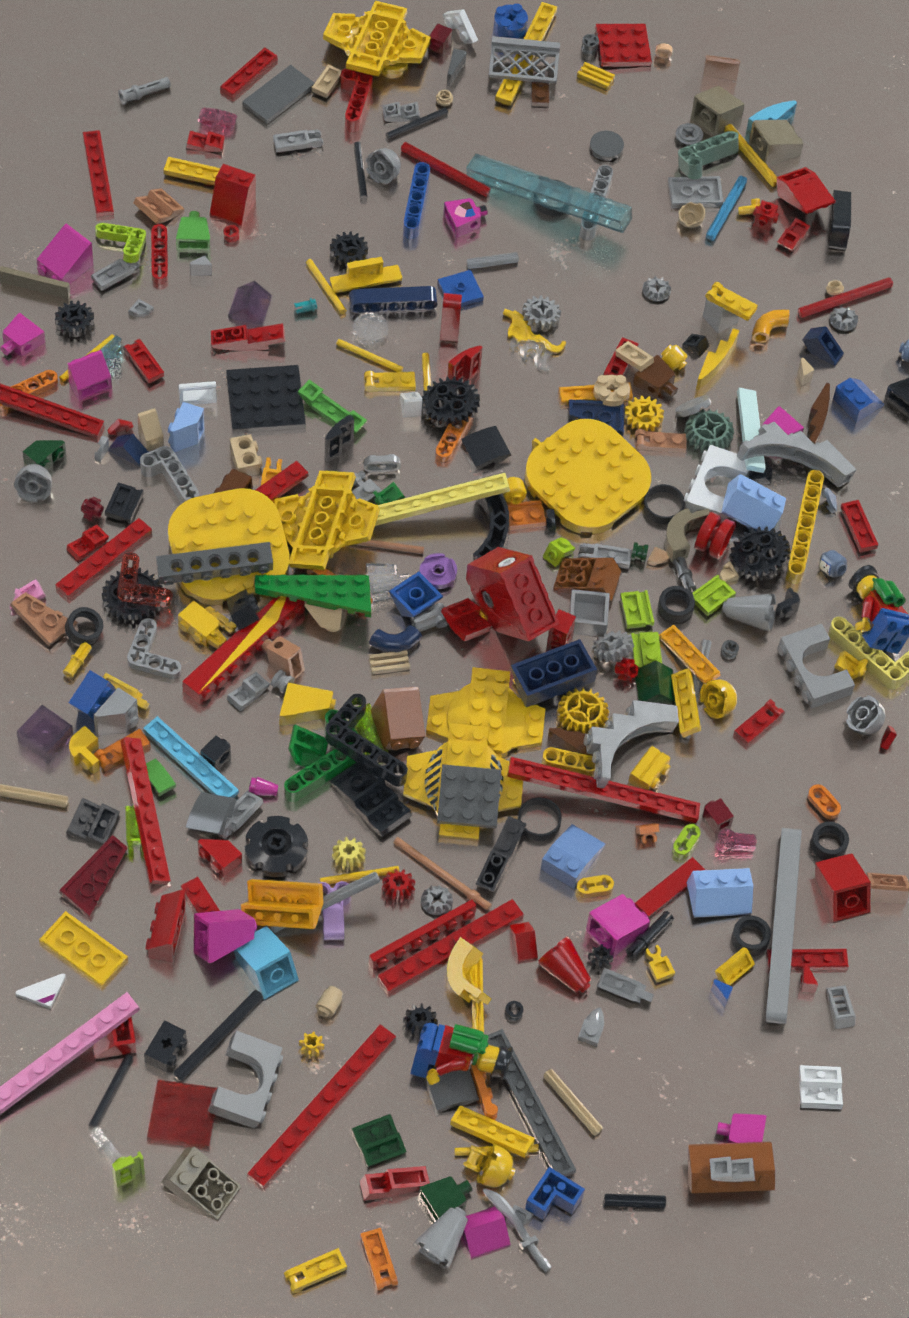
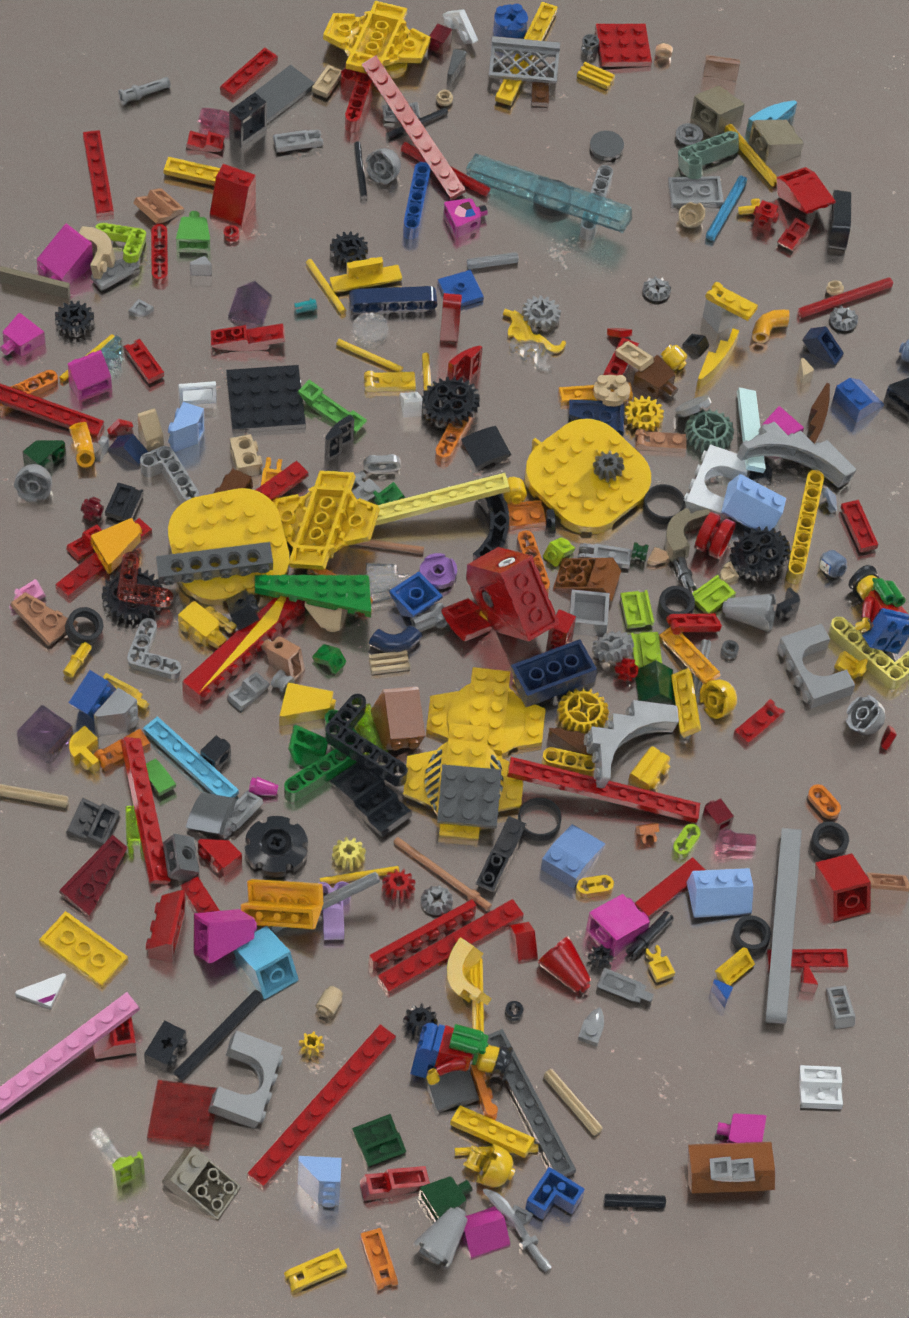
black bar [88,1054,133,1129] -> none
none -> light orange cylinder [69,422,95,468]
none -> tan arch [79,226,115,279]
none -> light orange slope [91,518,142,574]
none -> dark grey brick [163,833,199,881]
none -> black window [229,92,267,148]
none -> light blue slope [298,1156,342,1207]
none -> green bracket [312,644,346,674]
none -> plate [362,55,466,201]
none -> orange beam [517,530,550,593]
none -> dark grey gear [593,450,625,483]
none -> red tile [607,328,632,338]
none -> red plate [666,613,722,635]

